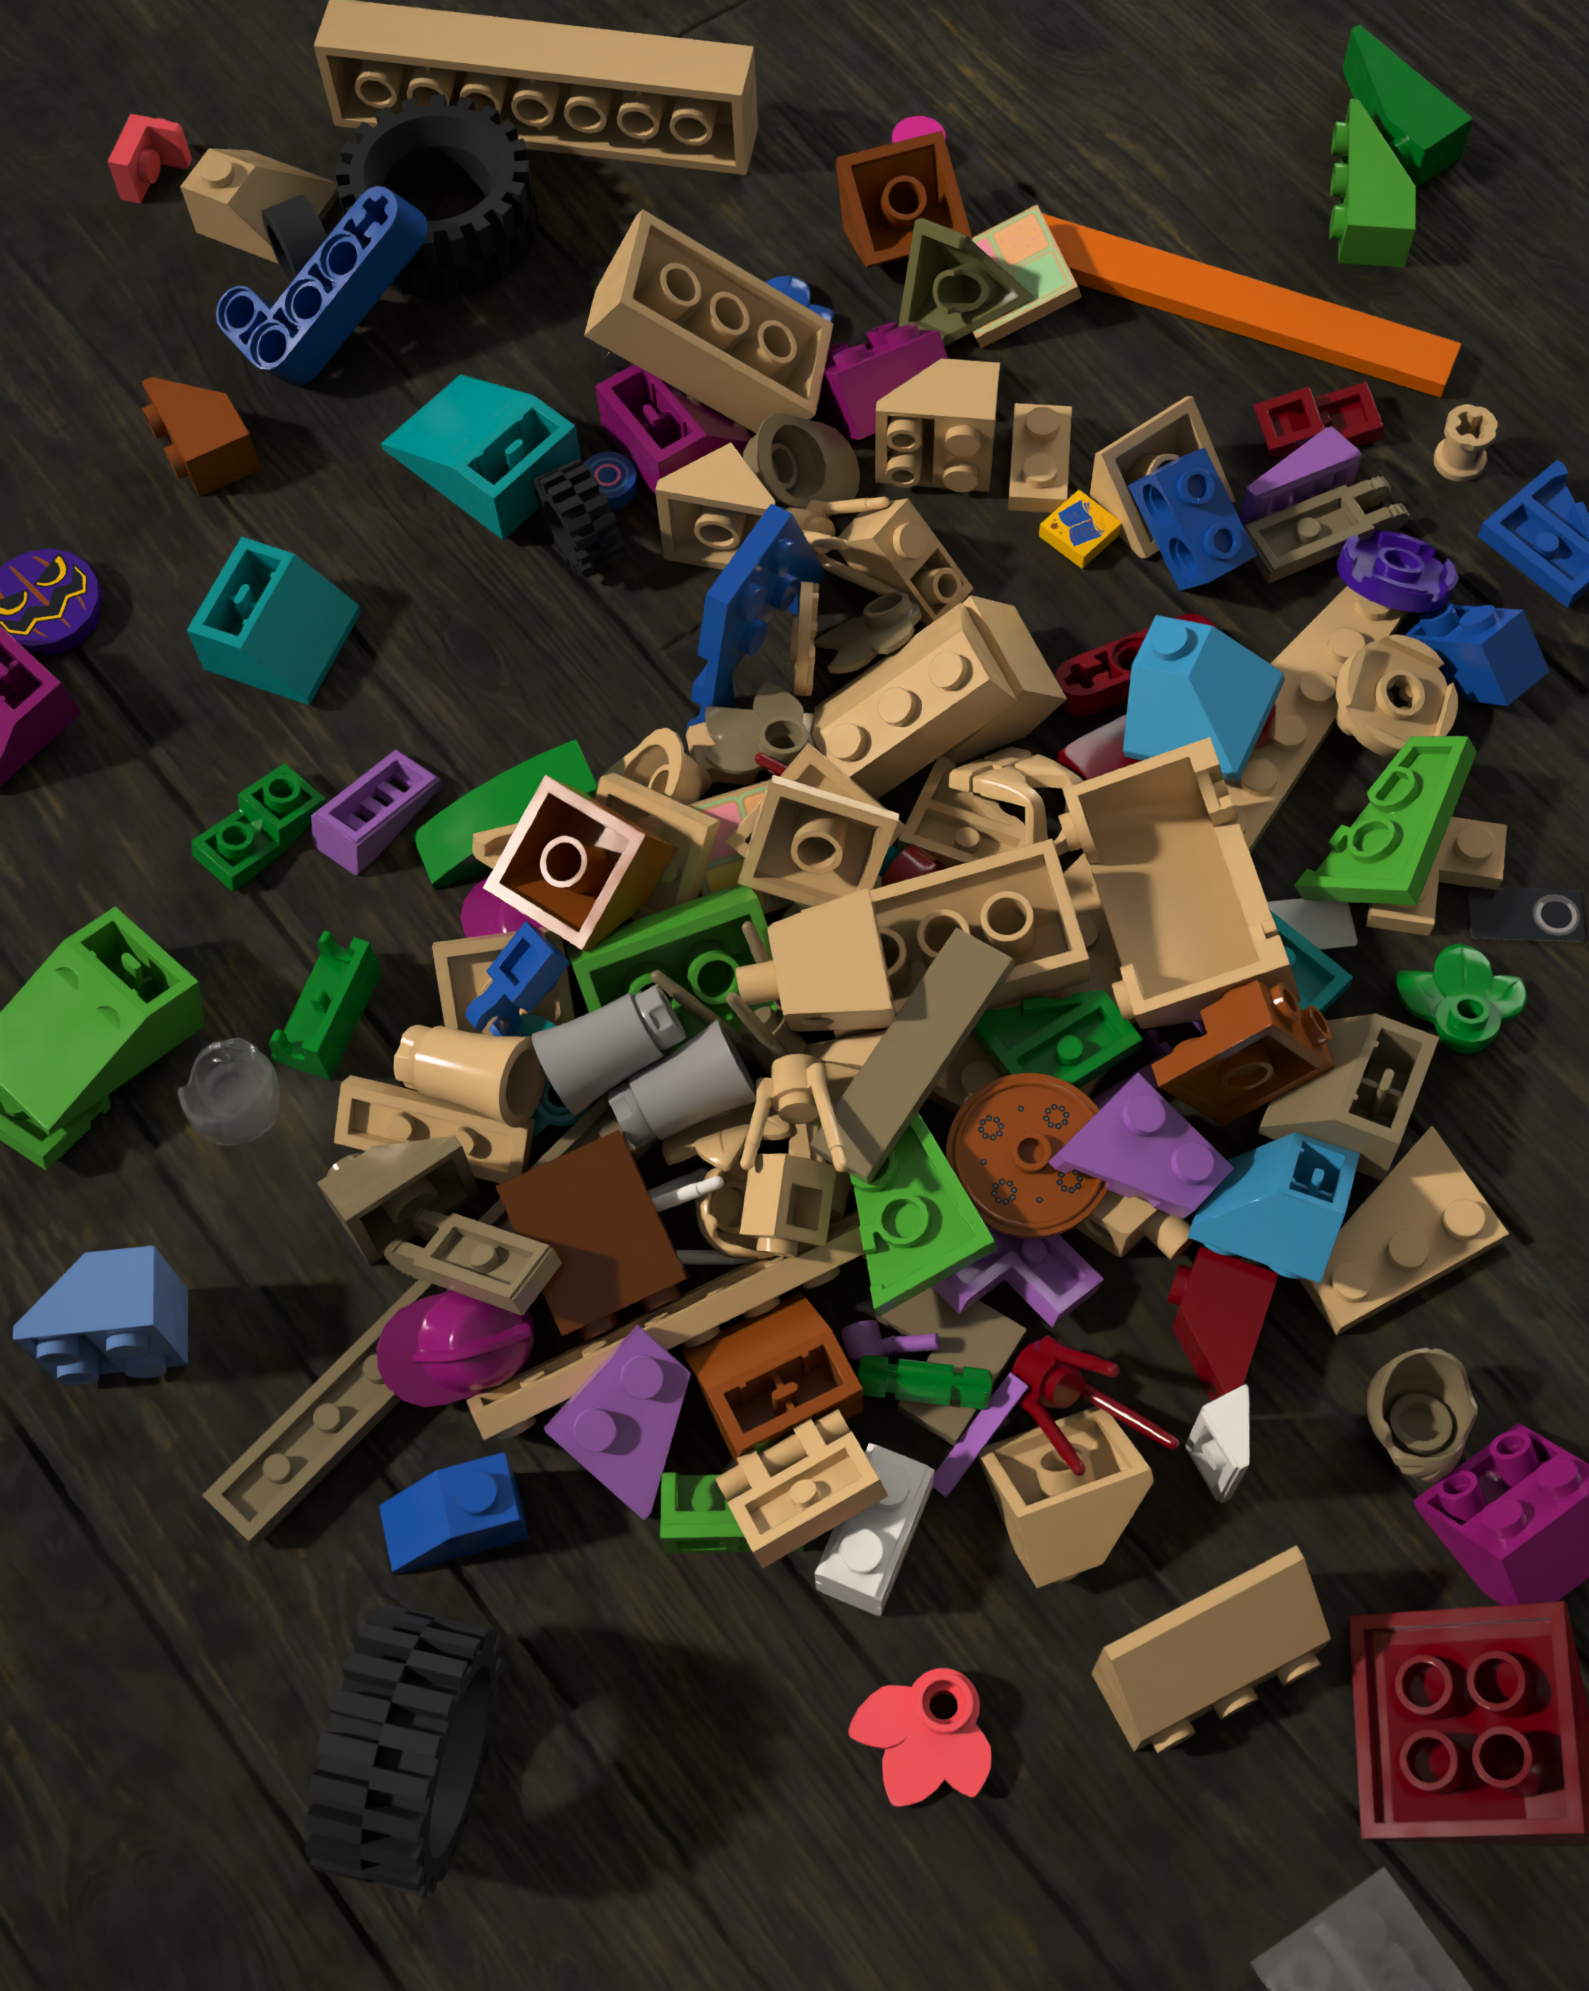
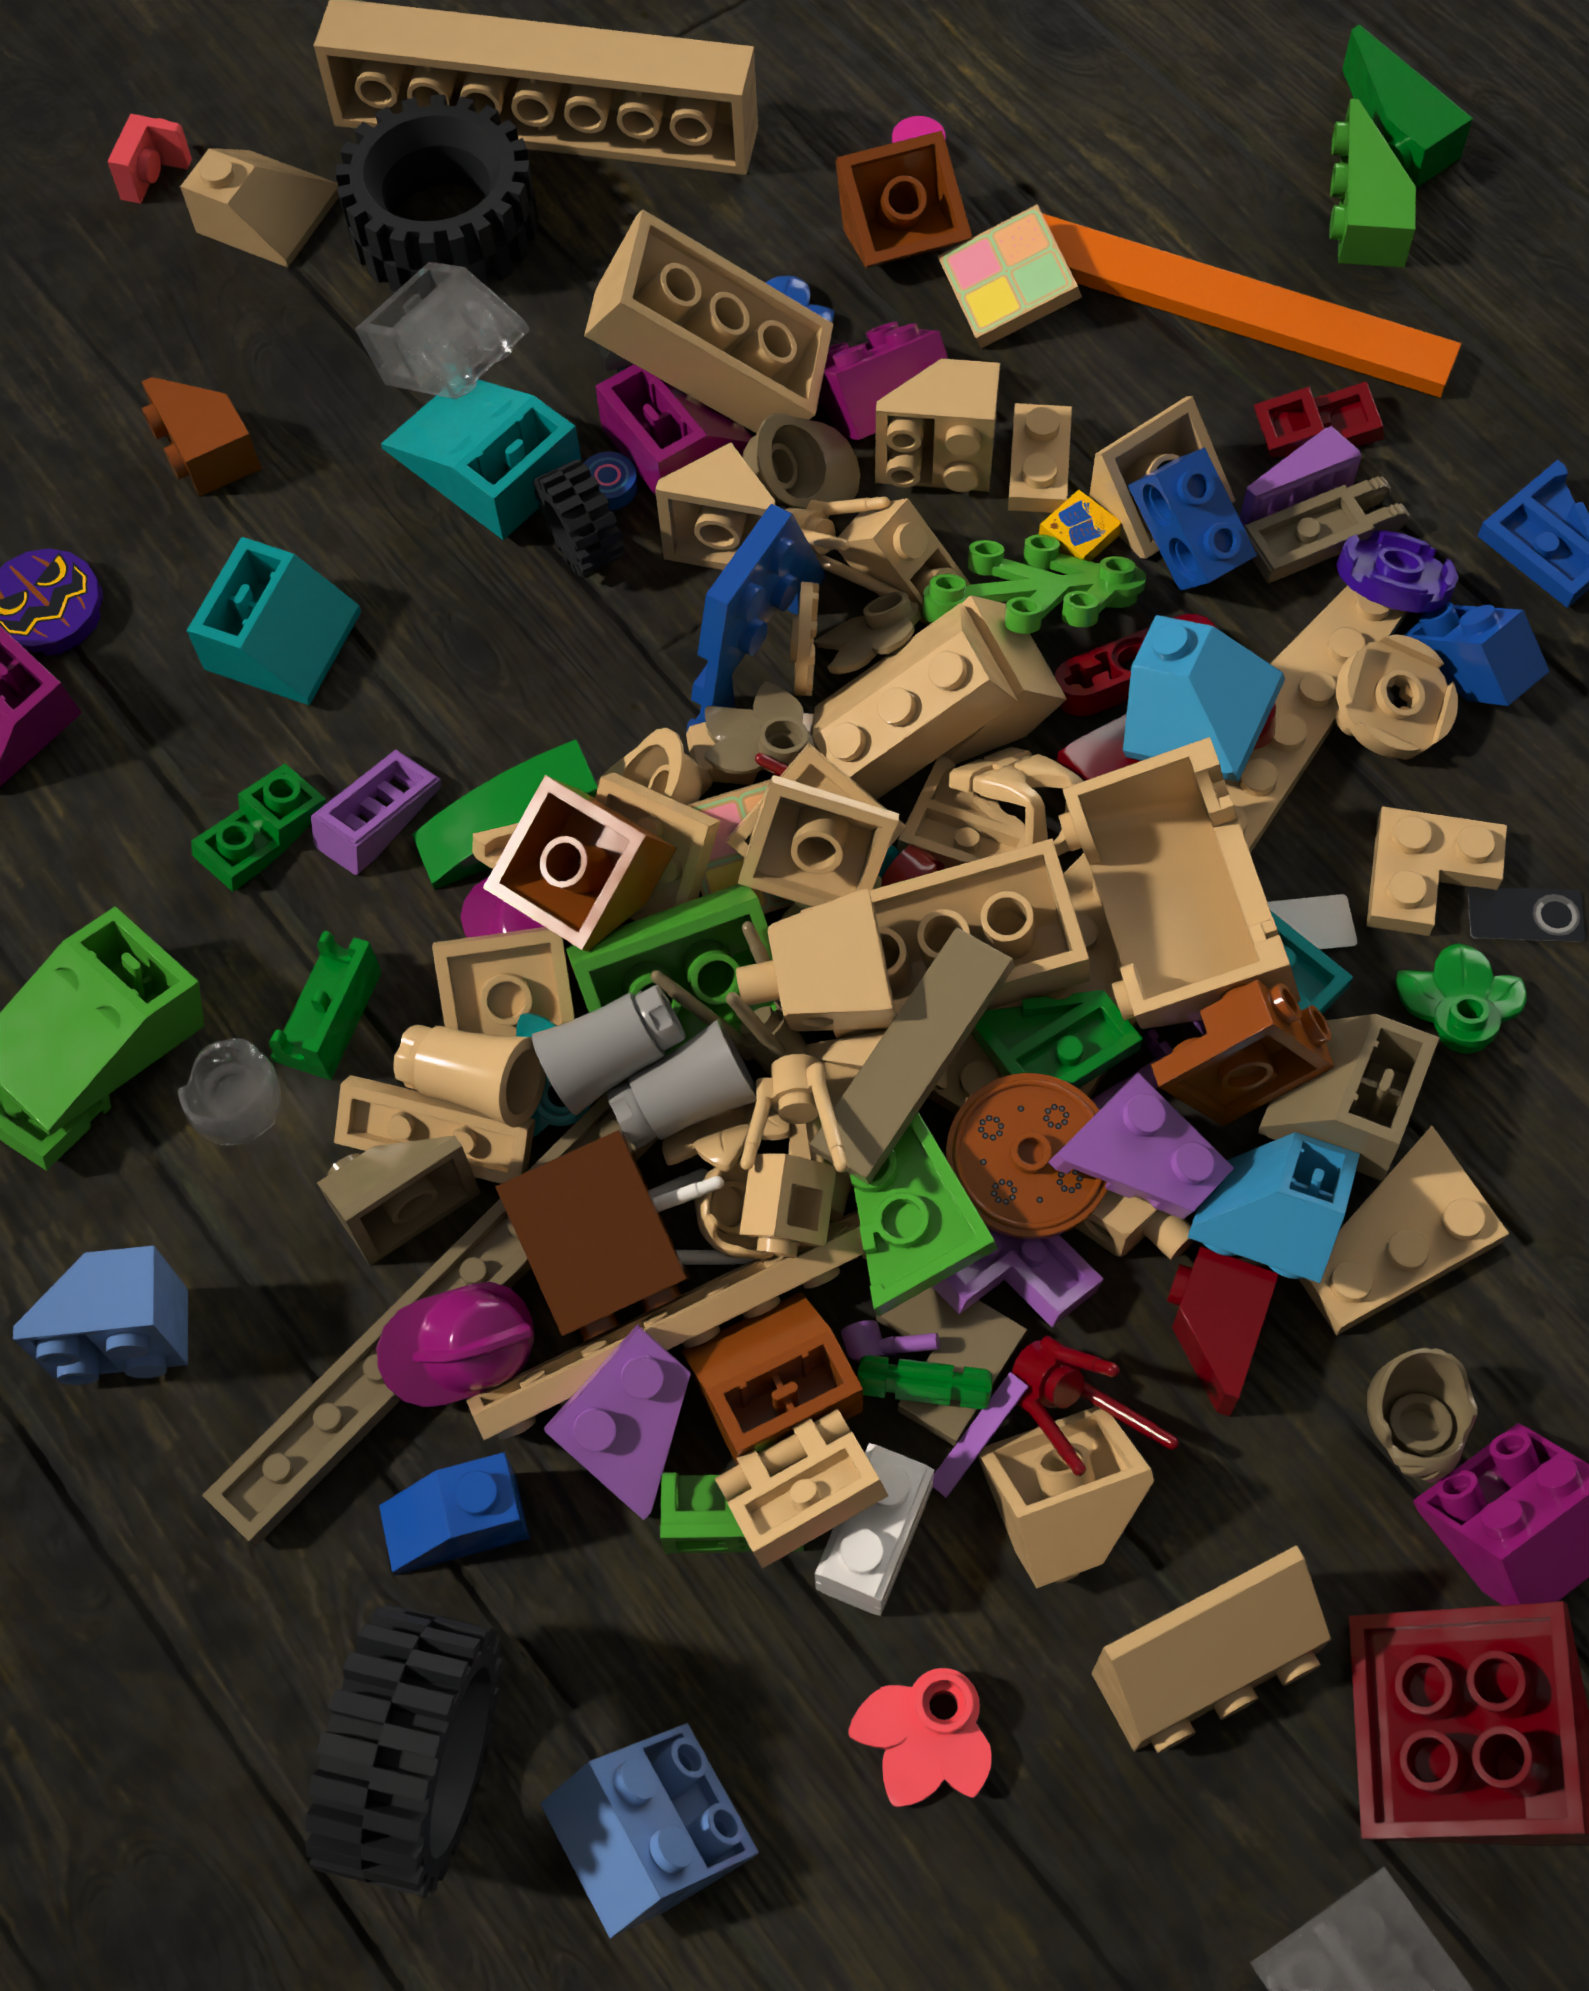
blue beam [216,186,428,386] -> none
black tyre [262,195,328,286] -> none
dark tan hinge [384,1208,562,1316] -> none
blue plate [465,921,571,1036] -> none
olive slope [899,218,1035,346] -> none
white slope [1185,1384,1249,1504] -> none
bright green wing [1294,736,1477,906] -> none
tan bush [1434,404,1498,482] -> none
none -> clear slope [355,262,530,399]
none -> medium blue slope [540,1723,759,1938]
none -> bright green plant [922,534,1146,634]

